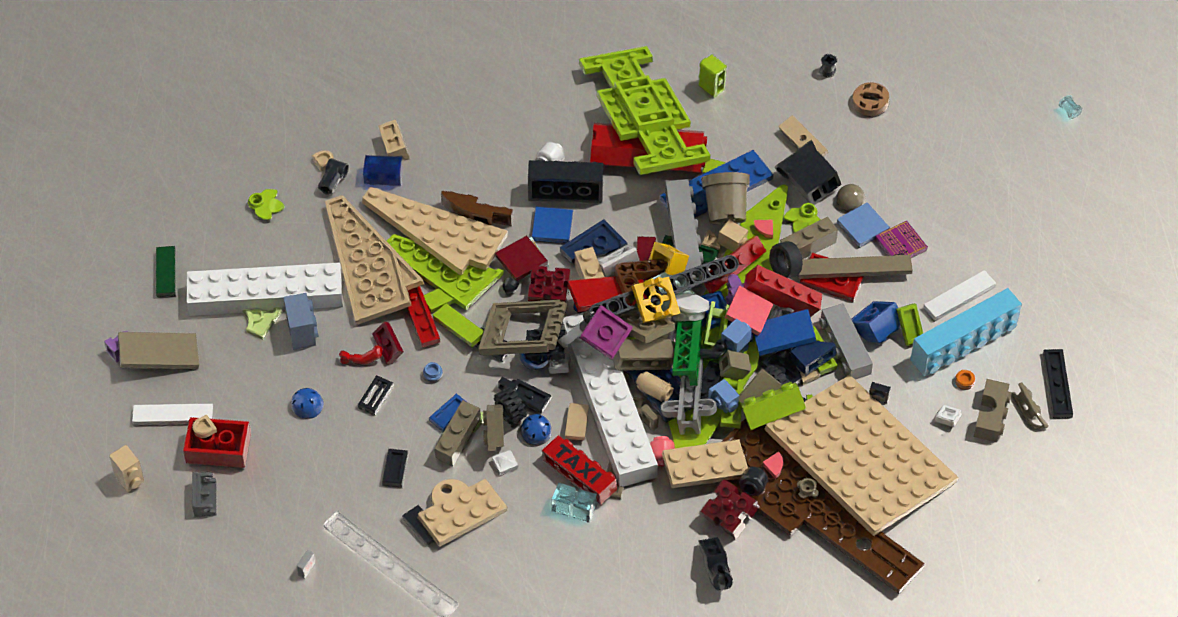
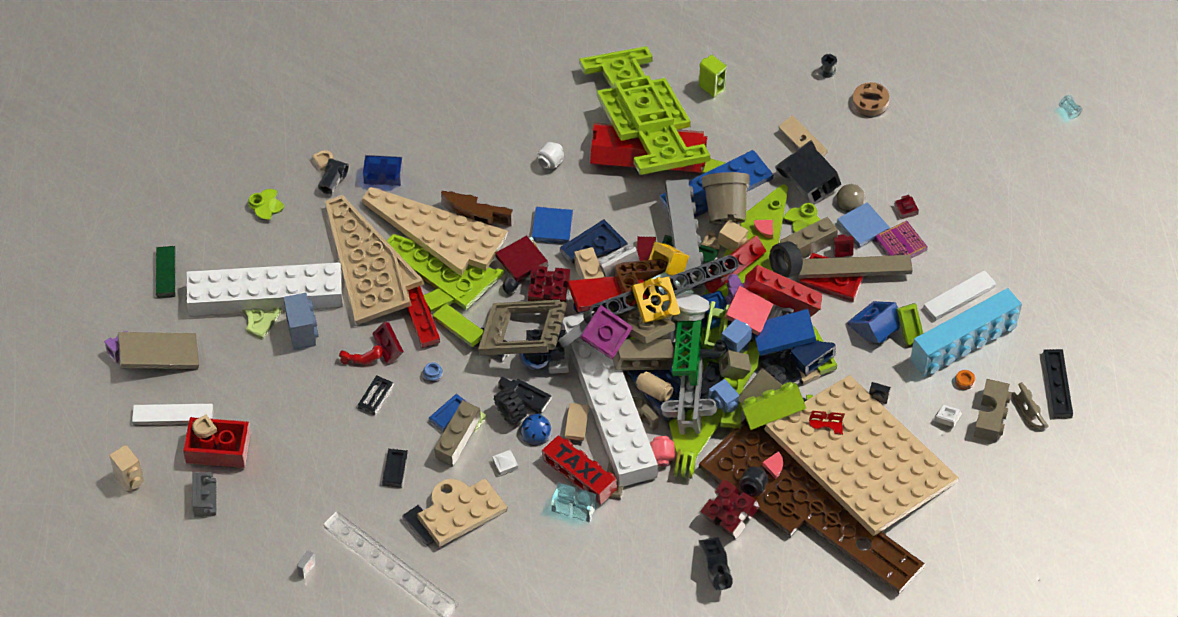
blue helmet [291,388,324,418] -> none
tan hinge [379,119,410,162] -> none
dark tan plate [483,404,504,451] -> none
black brick [528,160,604,203] -> none
tan plate [662,440,748,488] -> none
dark tan plate [797,478,819,498] -> none
light grey brick [819,303,873,379] -> none
none -> red piece [809,410,845,435]
none -> dark red tile [833,234,854,257]
none -> dark red tile [894,195,919,219]

